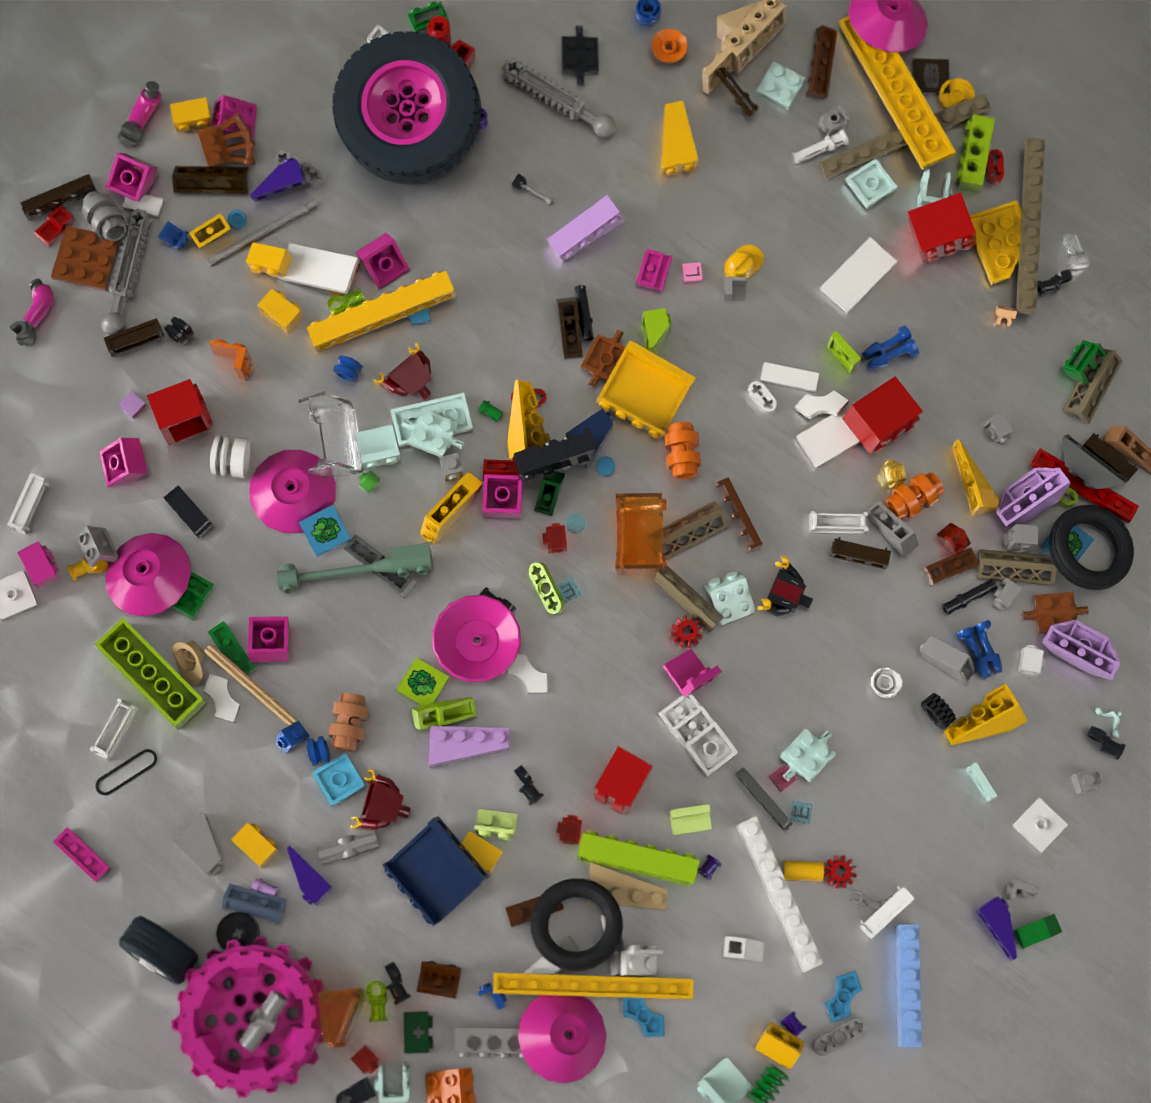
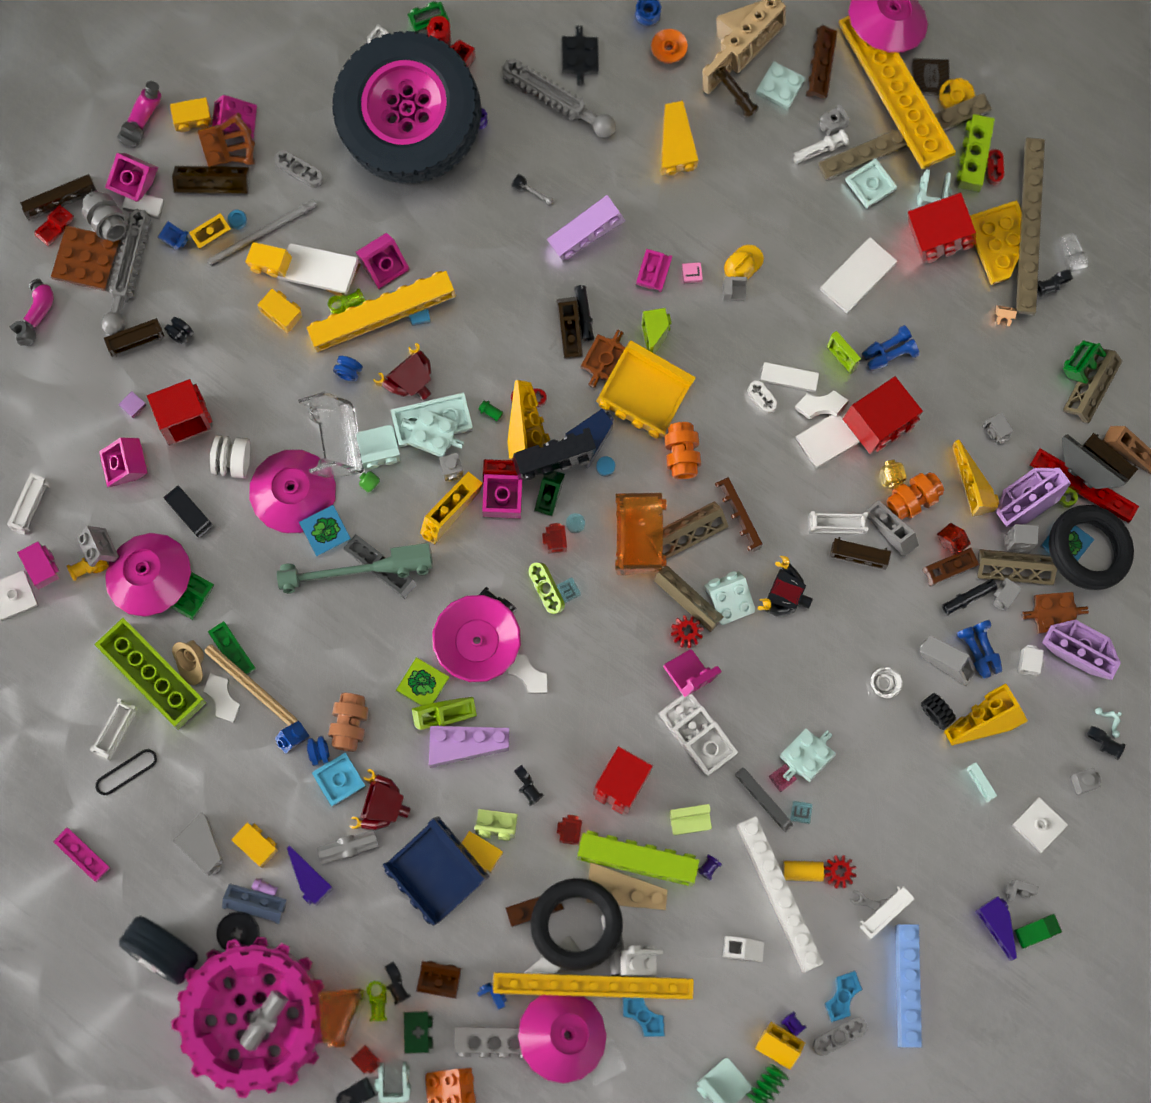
orange bracket [209,339,252,380] -> none
dark pink brick [248,617,289,662] -> none
dark purple slope [250,158,307,202] -> none

